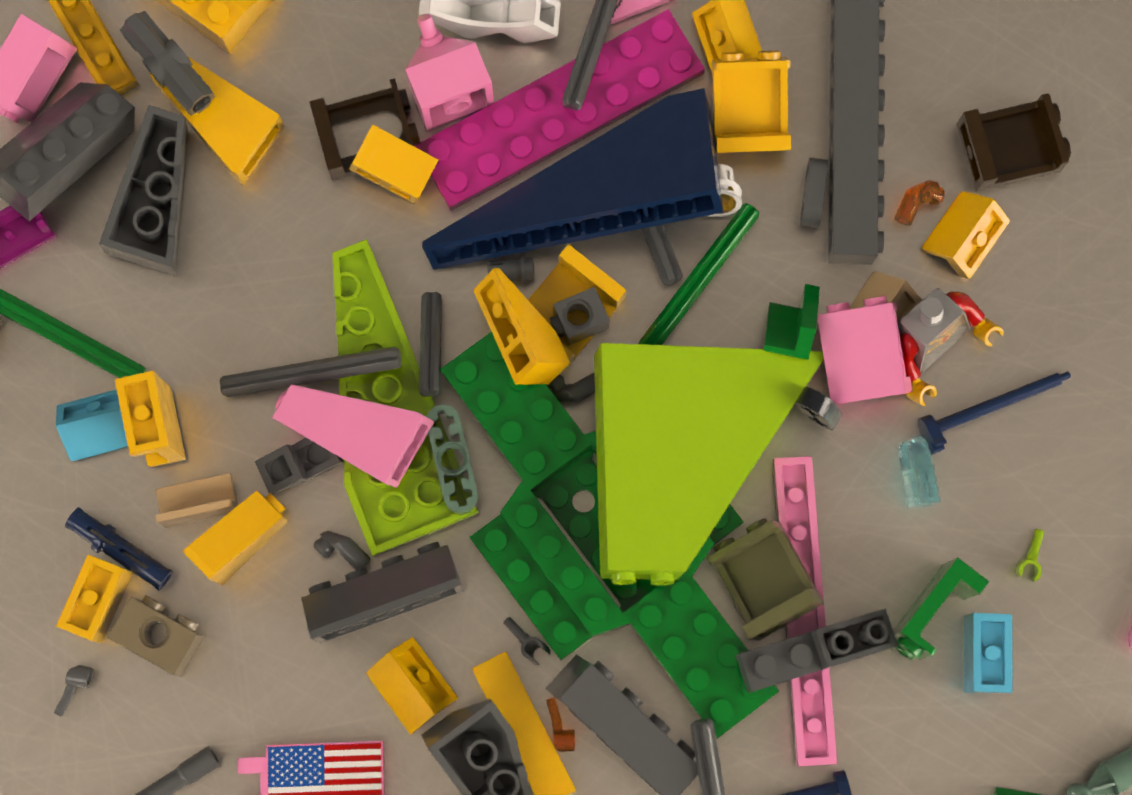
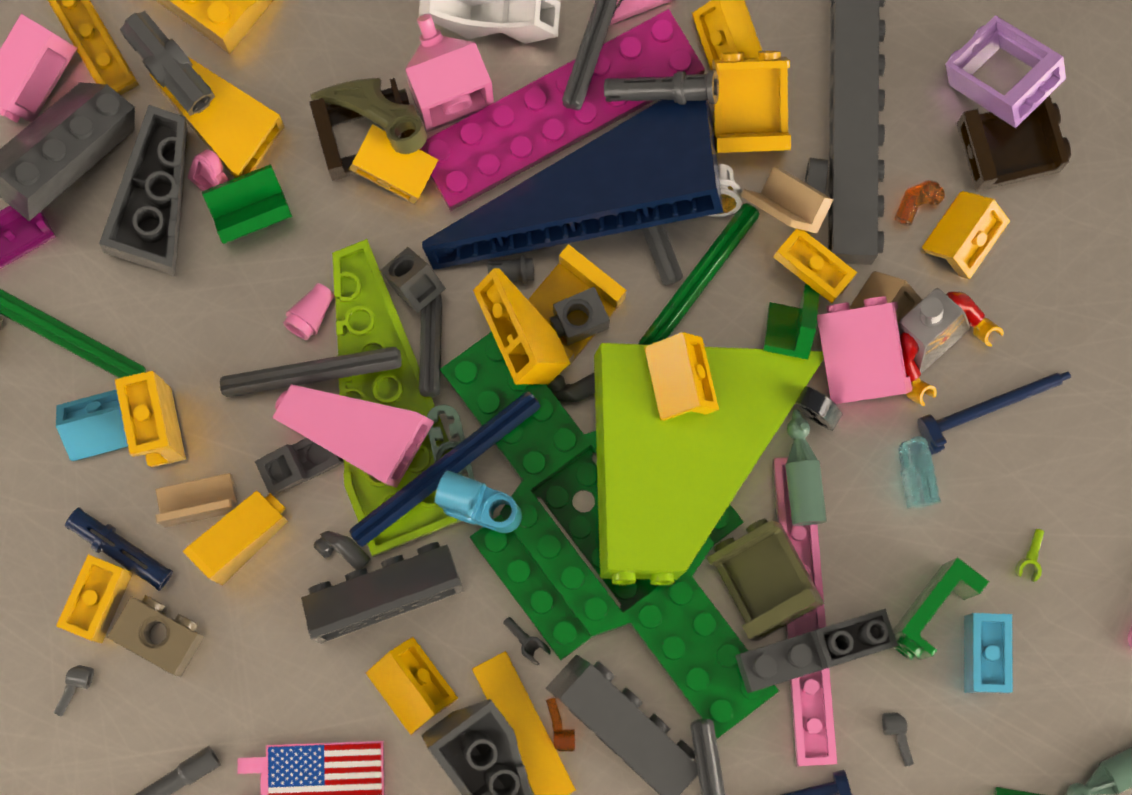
none -> bright pink tile [187,150,229,191]
none -> green panel [202,164,292,244]
none -> bright pink cone [283,283,335,340]
none -> olive piece [310,78,427,154]
none -> dark blue axle [349,391,540,547]
none -> dark grey brick [380,247,446,313]
none -> medium azure piece [435,471,522,533]
none -> dark grey pin [604,70,719,105]
none -> yellow panel [644,332,719,421]
none -> tan panel [741,167,833,233]
none -> yellow panel [773,229,858,304]
none -> sand green wheel [785,410,827,526]
none -> dark grey hand [882,713,914,766]
none -> lavender window [945,15,1066,128]

